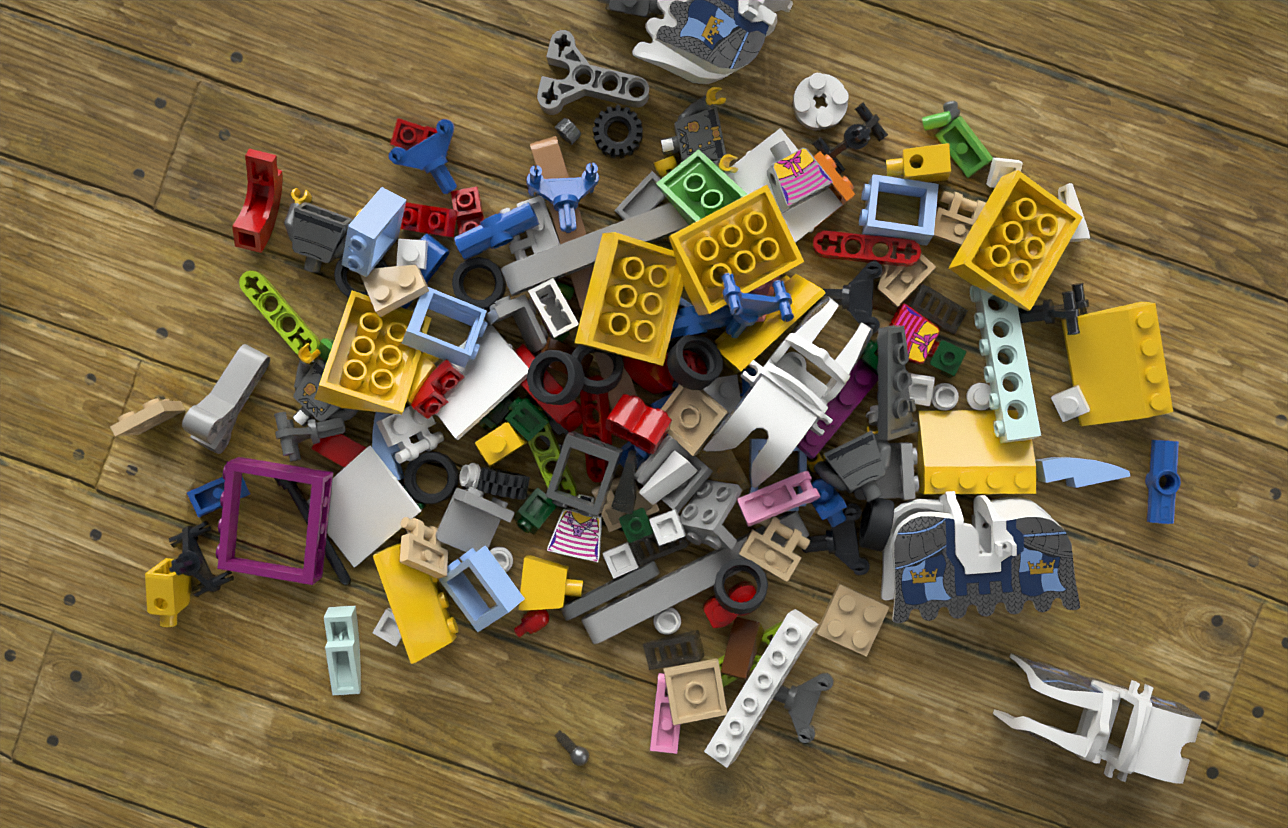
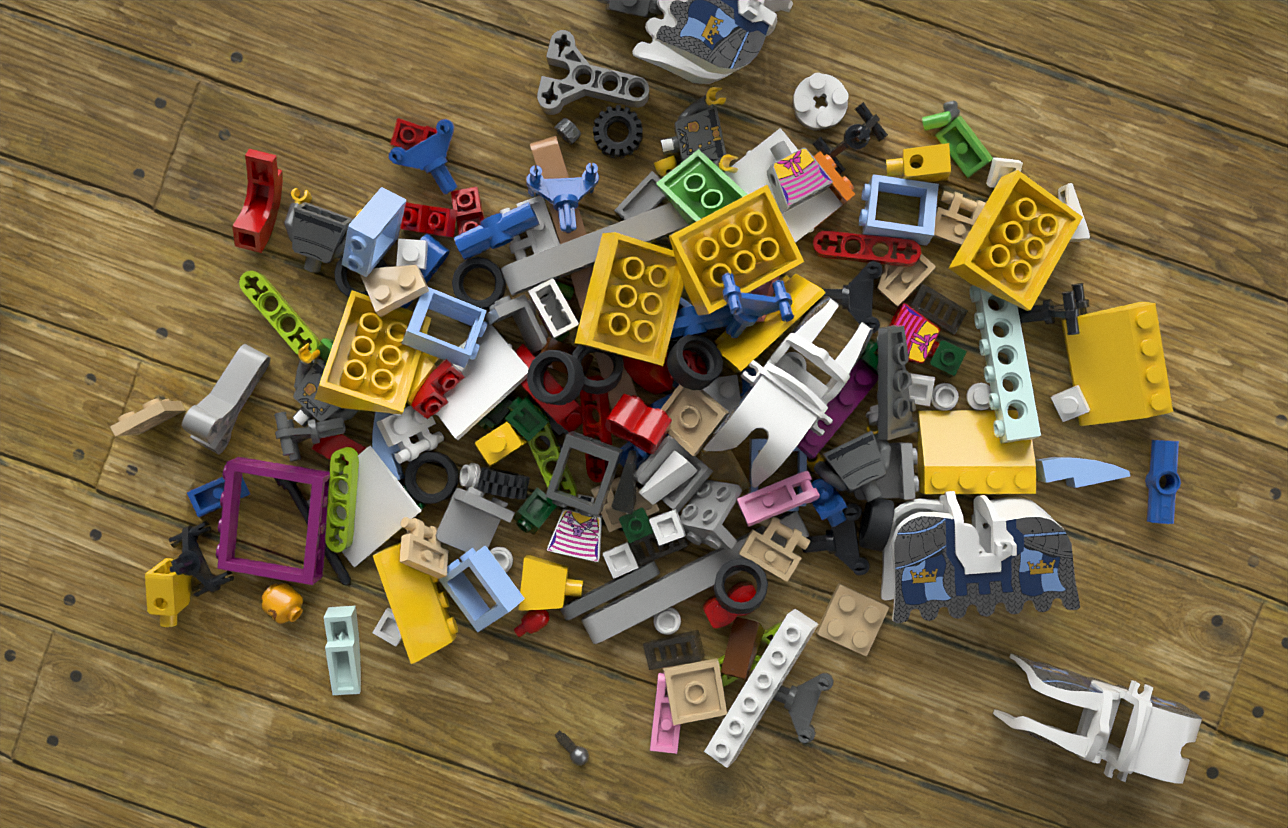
none -> light orange head [262,583,303,624]
none -> lime beam [325,447,359,552]

